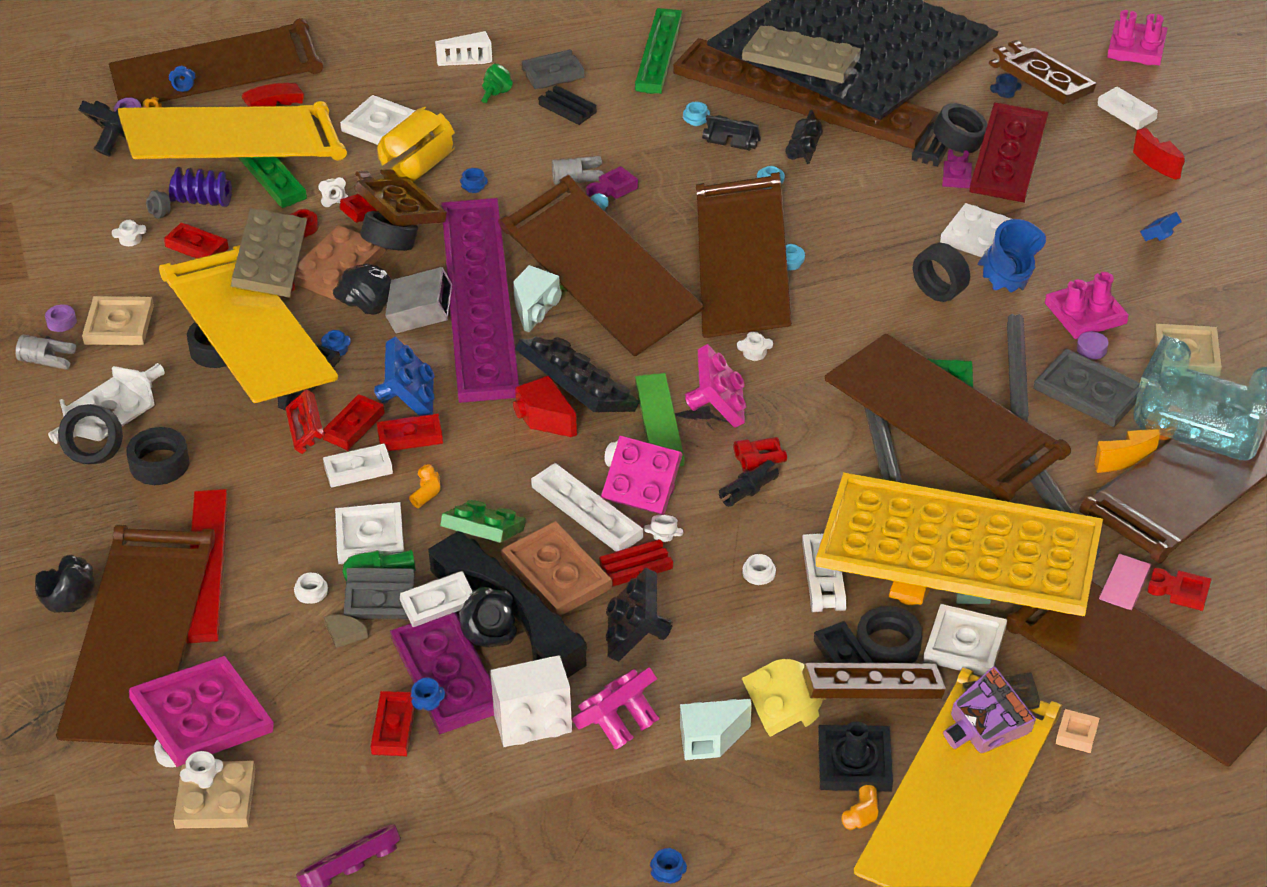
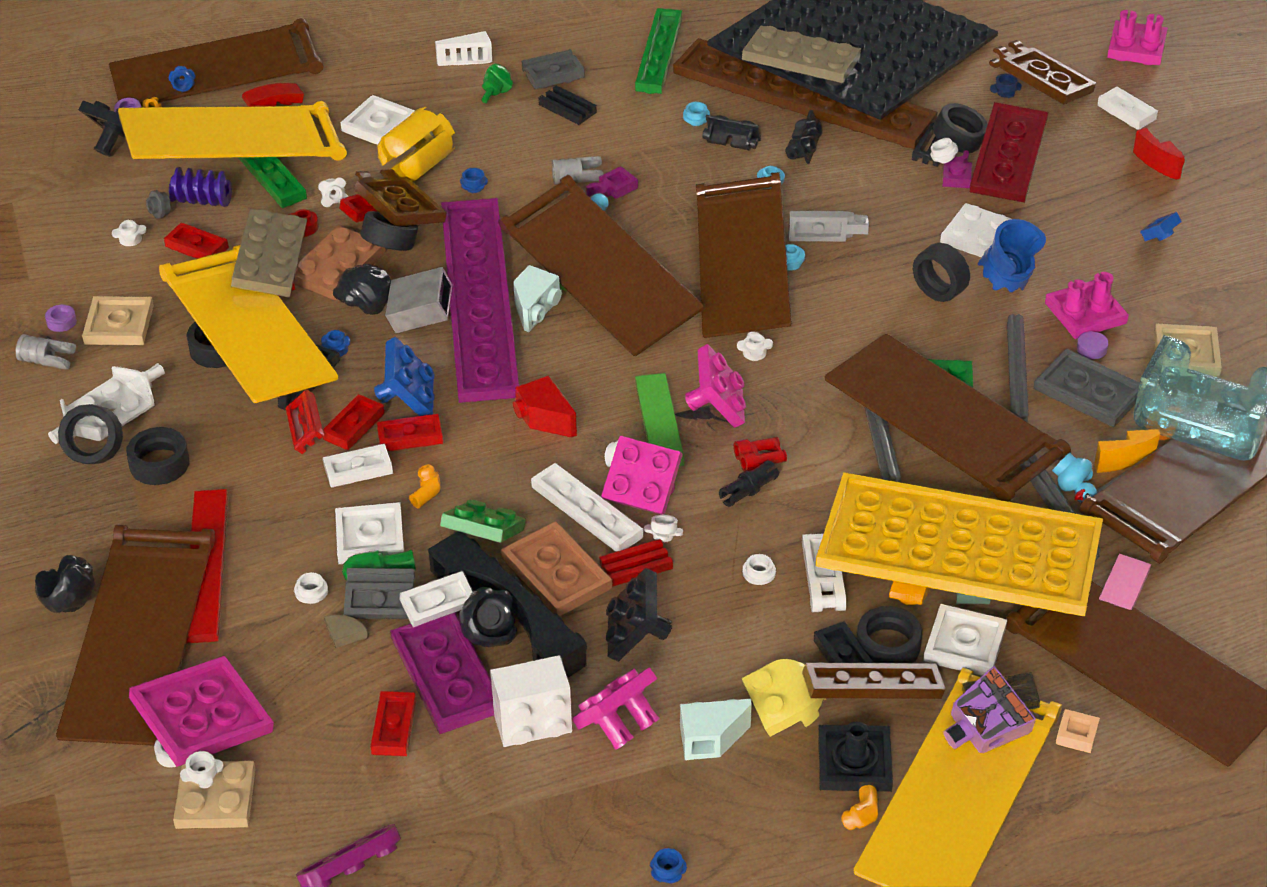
blue plate [411,678,445,711] -> none
black plate [515,337,640,412] -> none
red plate [1147,568,1212,611] -> none
none -> light grey hinge [788,211,869,242]
none -> white plate [930,138,958,163]
none -> medium azure animal [1052,453,1097,504]

